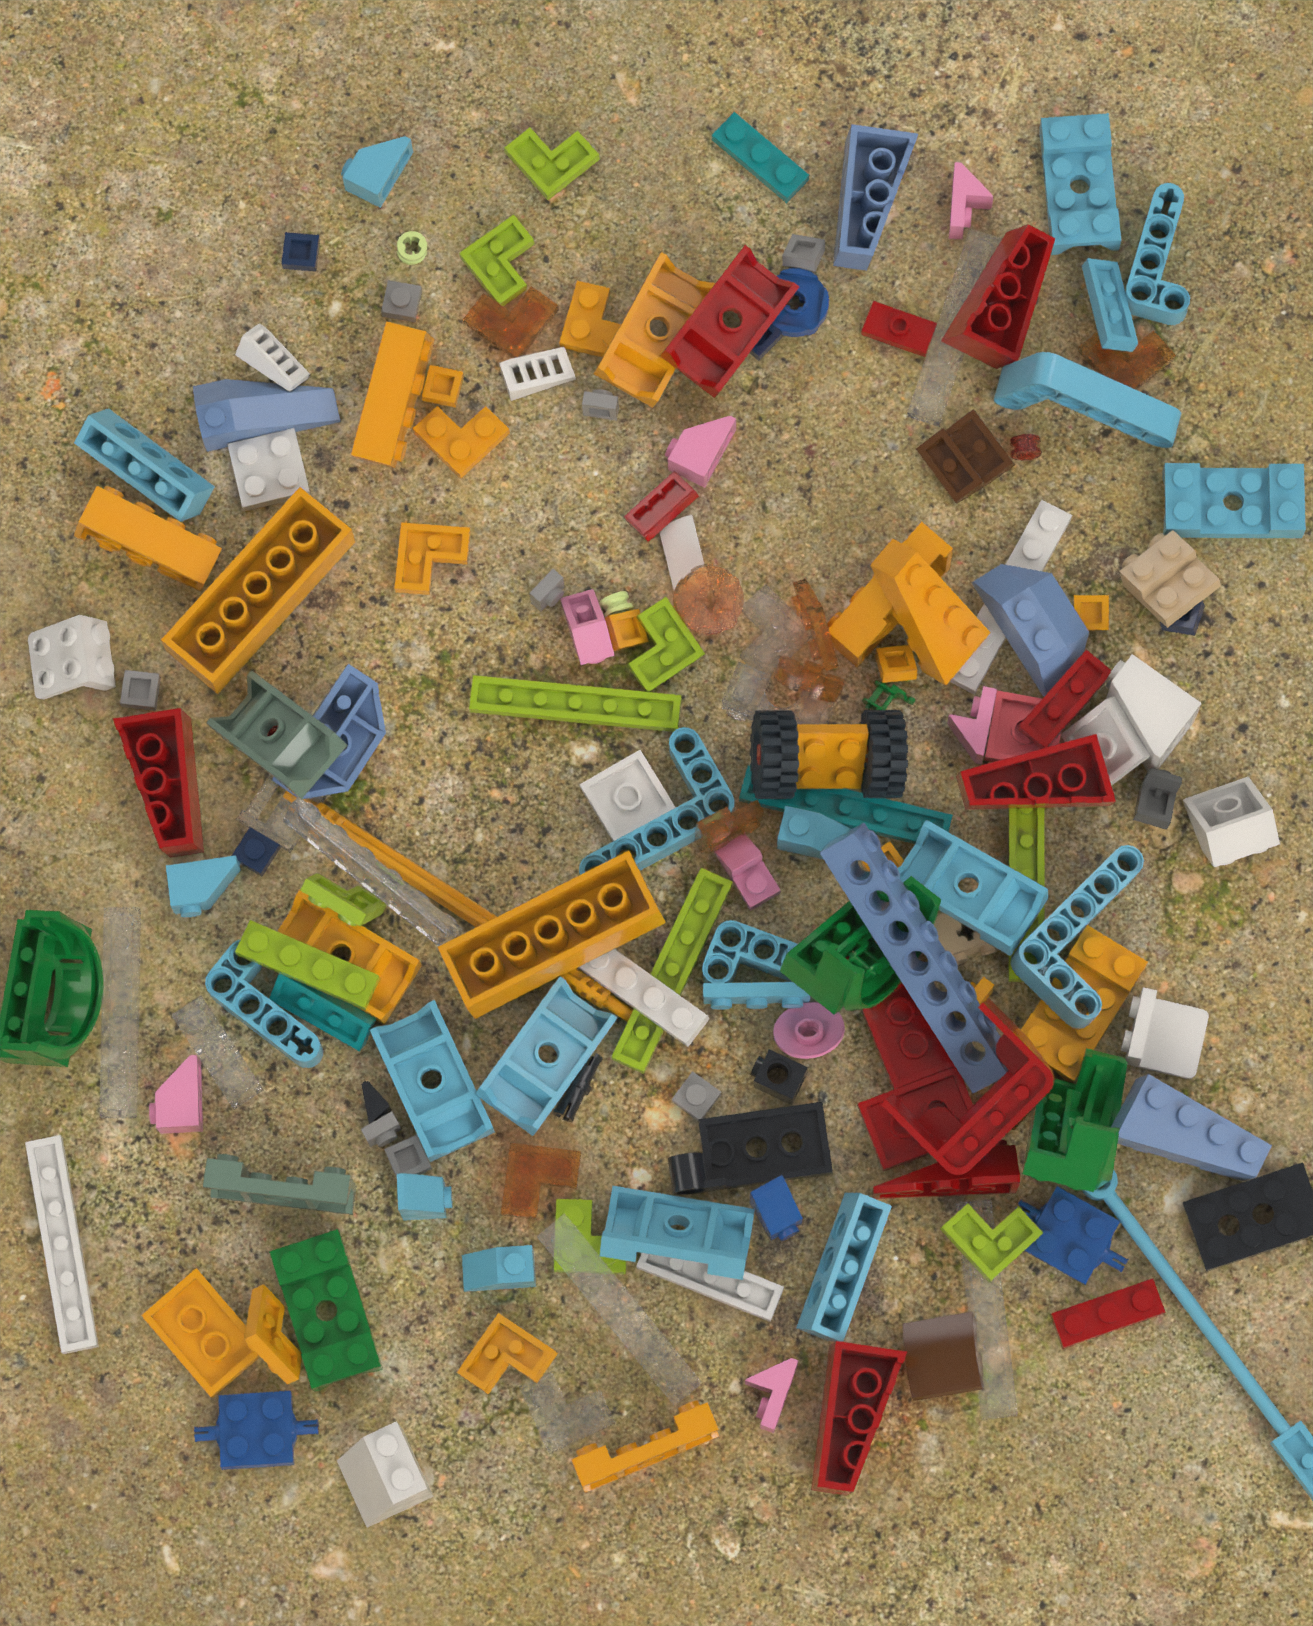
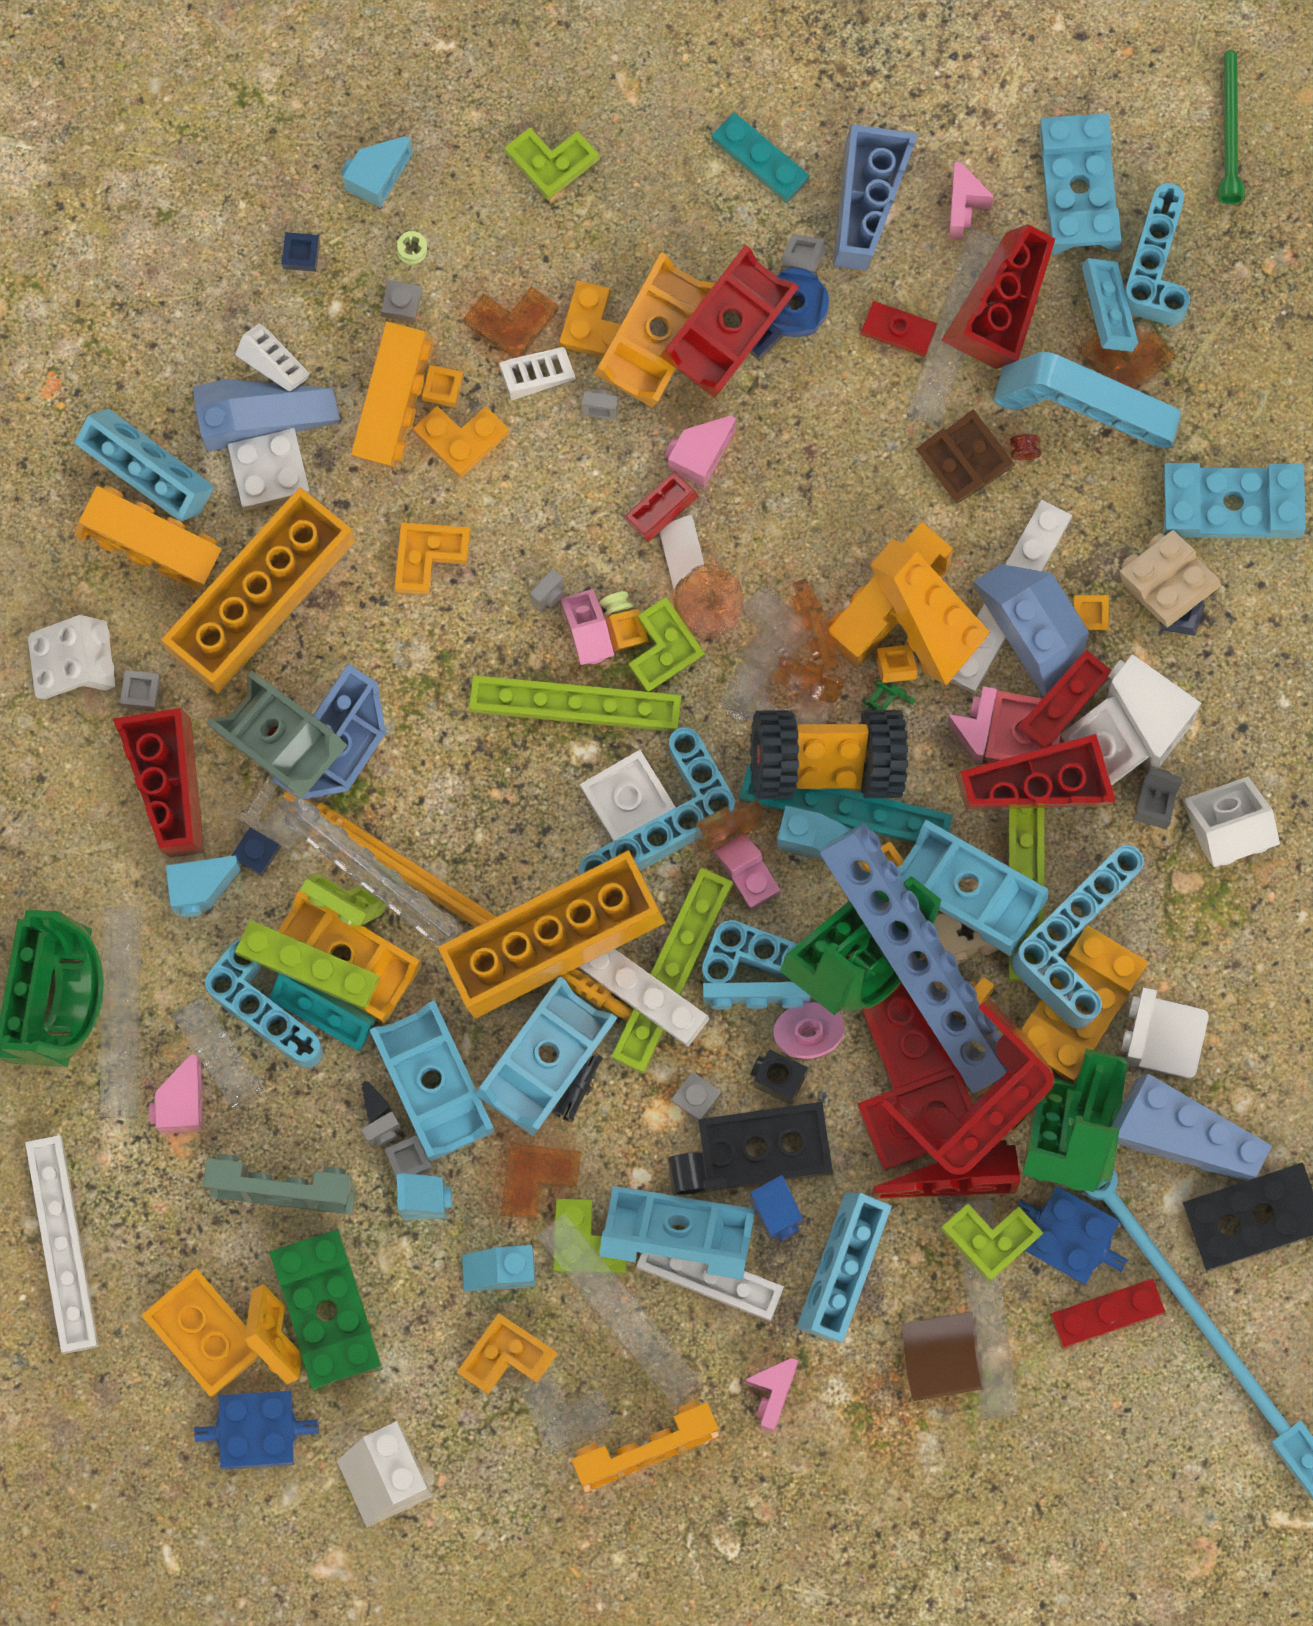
lime plate [459,214,535,308] -> none
red wedge [811,1341,907,1496] -> none
none -> green piece [1218,50,1245,204]

